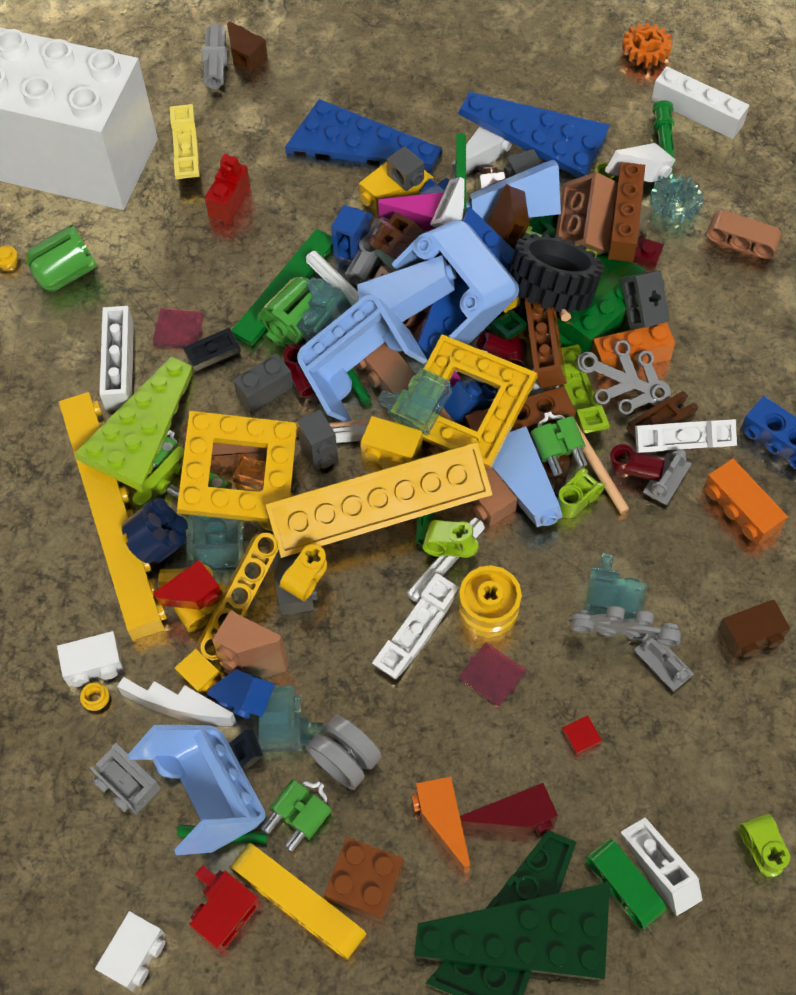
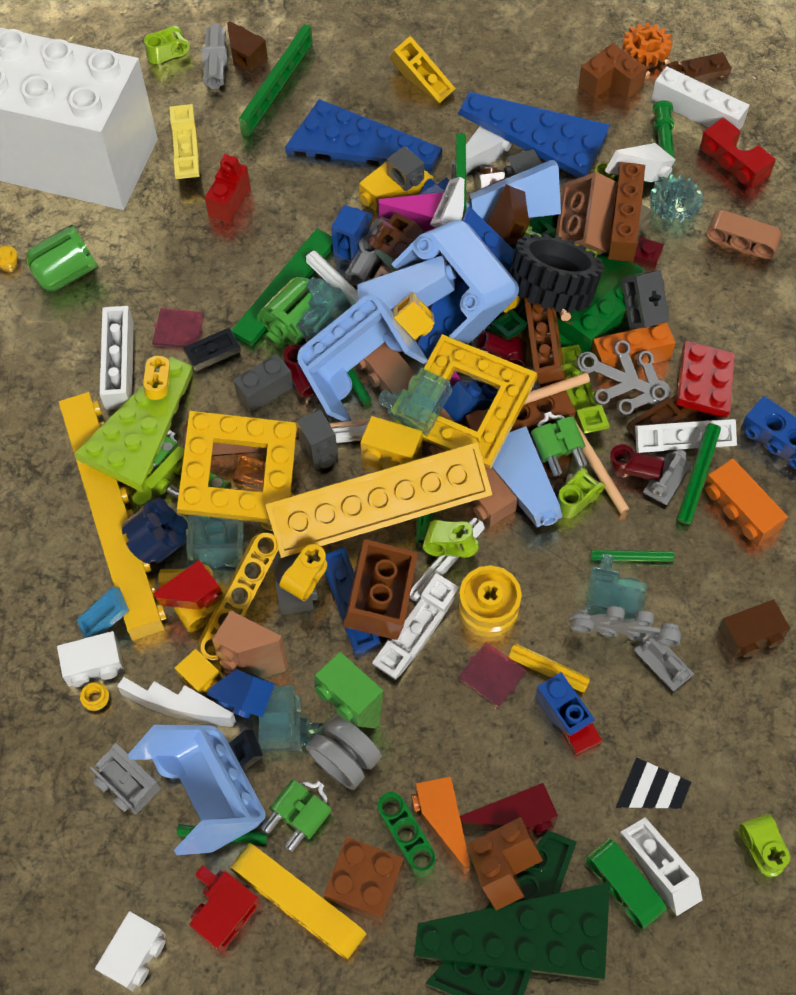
none -> dark azure tile [76,587,129,638]
none -> yellow beam [143,356,170,400]
none -> lime piece [144,26,190,64]
none -> green tile [239,24,313,137]
none -> bright green slope [314,652,384,729]
none -> blue tile [324,547,381,656]
none -> dark orange brick [343,539,418,640]
none -> green beam [377,792,436,878]
none -> yellow slope [389,36,456,104]
none -> yellow brick [393,292,435,340]
none -> dark orange brick [466,817,543,911]
none -> yellow axle [509,644,590,692]
none -> light nougat bar [524,372,590,405]
none -> blue slope [535,672,595,736]
none -> dark orange brick [578,43,647,99]
none -> green bar [590,550,674,562]
none -> sticker [616,757,691,808]
none -> reddish brown hinge [664,52,732,82]
none -> plate [676,341,735,418]
none -> green axle [677,423,721,525]
none -> red arch [700,117,776,189]

